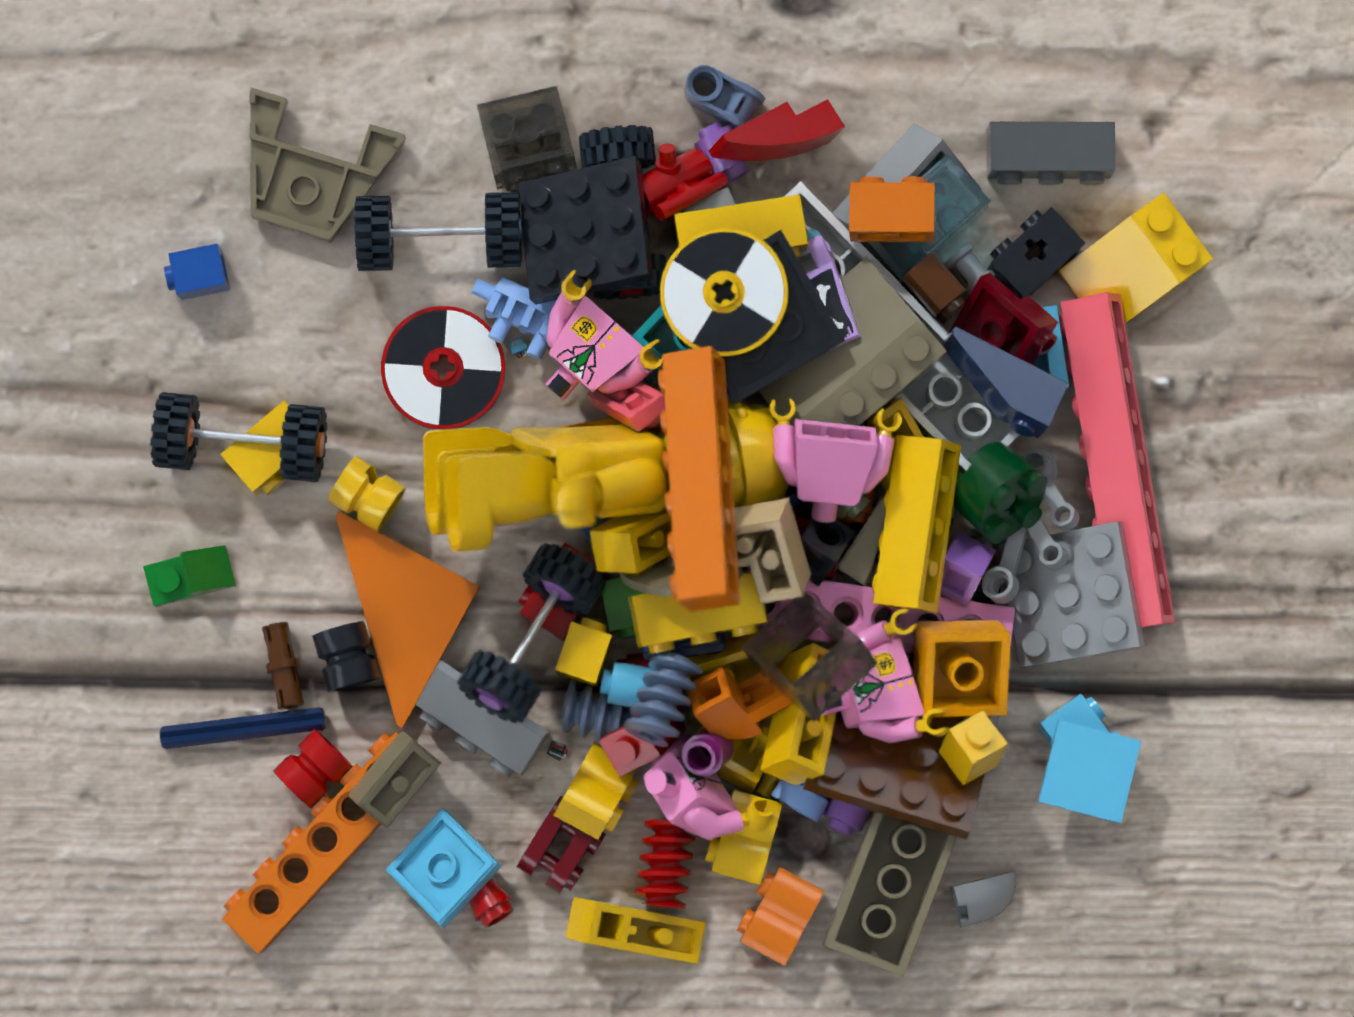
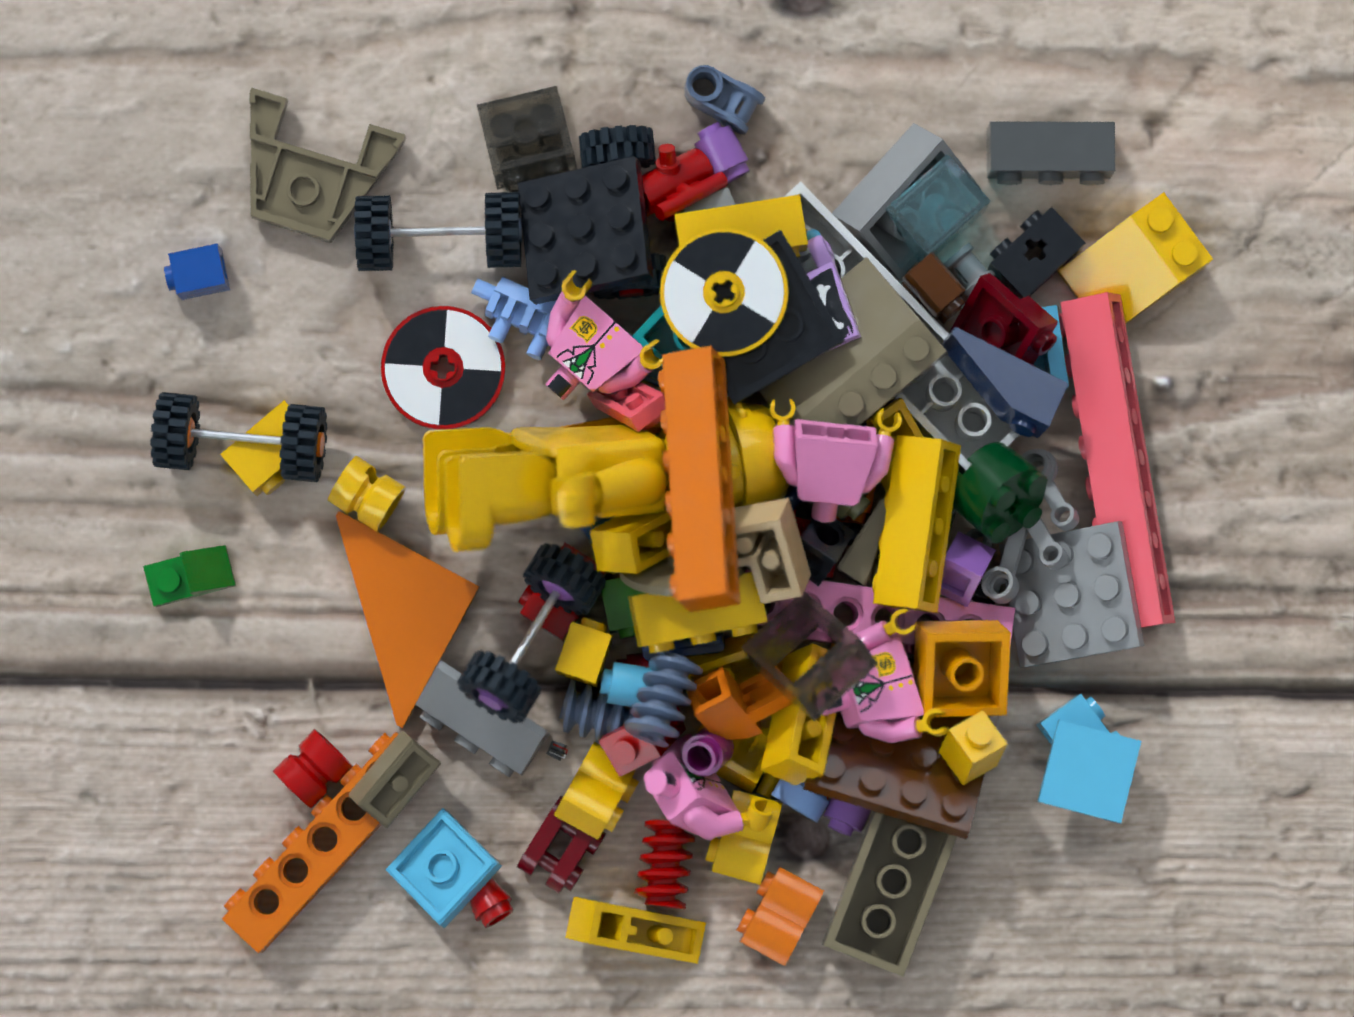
dark blue axle [159,707,326,749] -> none
reddish brown pin [262,622,305,710] -> none
black wheel [312,621,380,693] -> none
medium azure piece [508,336,528,358] -> none
red slope [709,99,845,161] -> none
orange brick [849,176,935,243] -> none
light grey brick [950,871,1016,927] -> none

